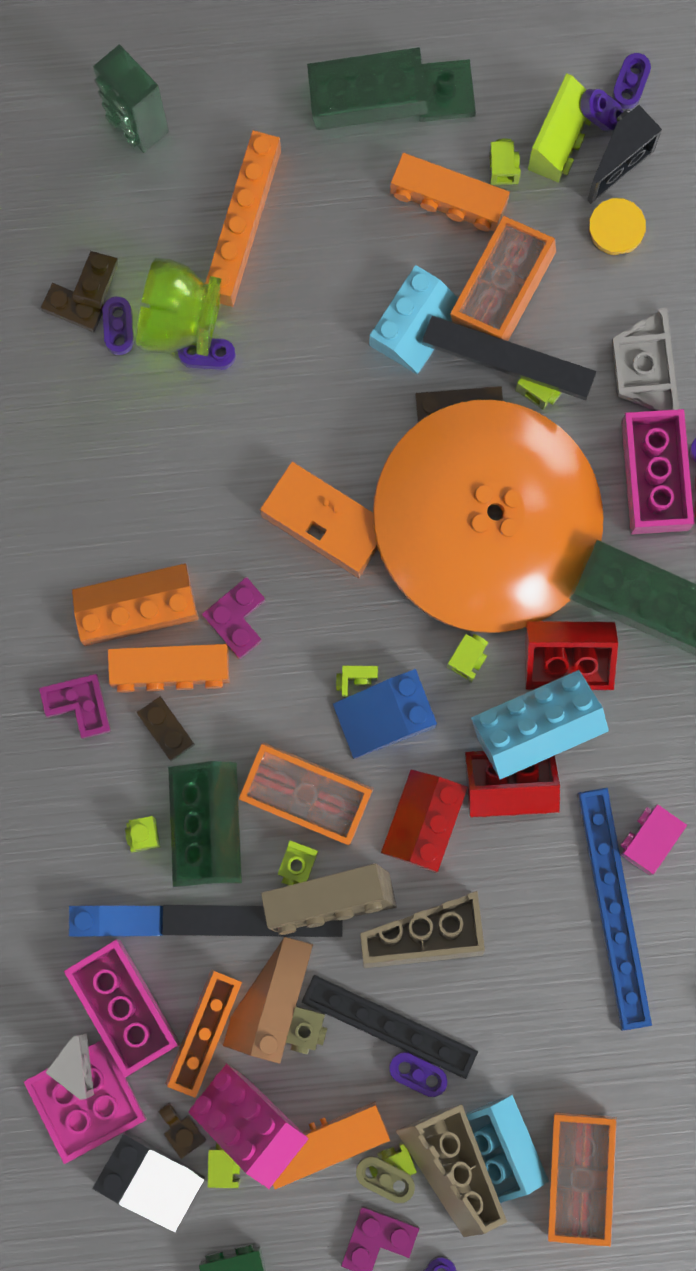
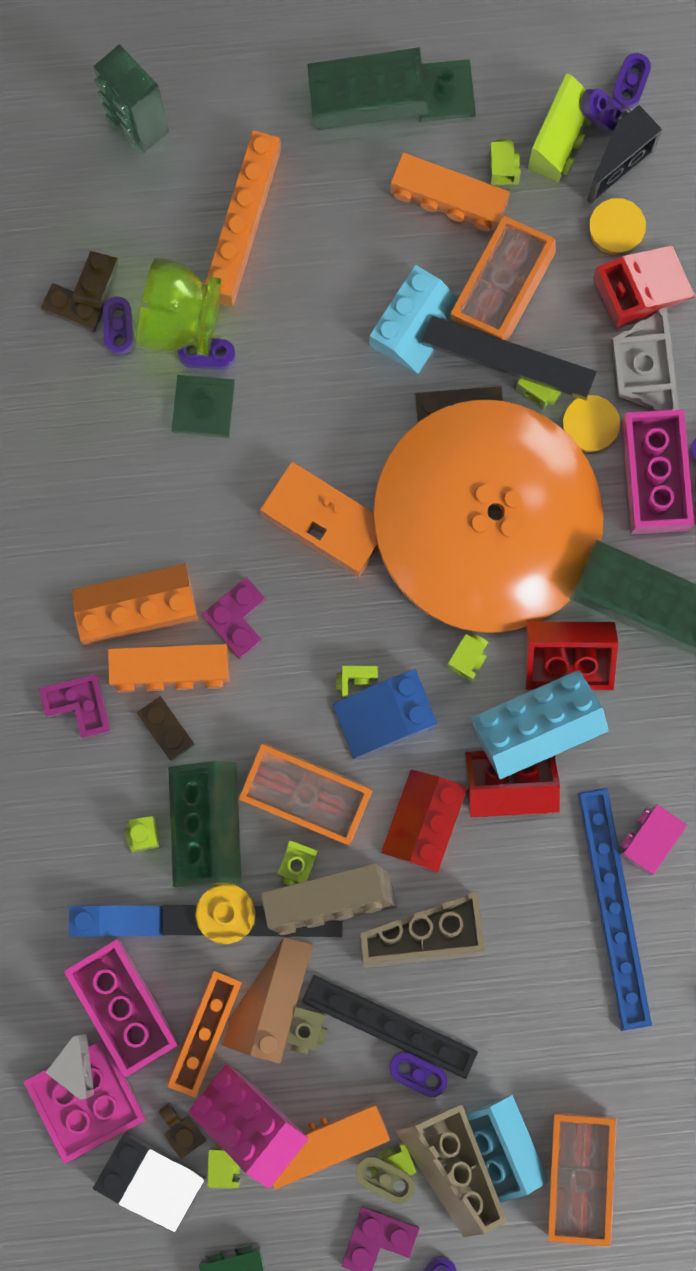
none -> clear green tile [171,374,235,438]
none -> yellow tile [195,884,256,944]
none -> yellow tile [562,395,620,453]
none -> slope [593,245,695,329]

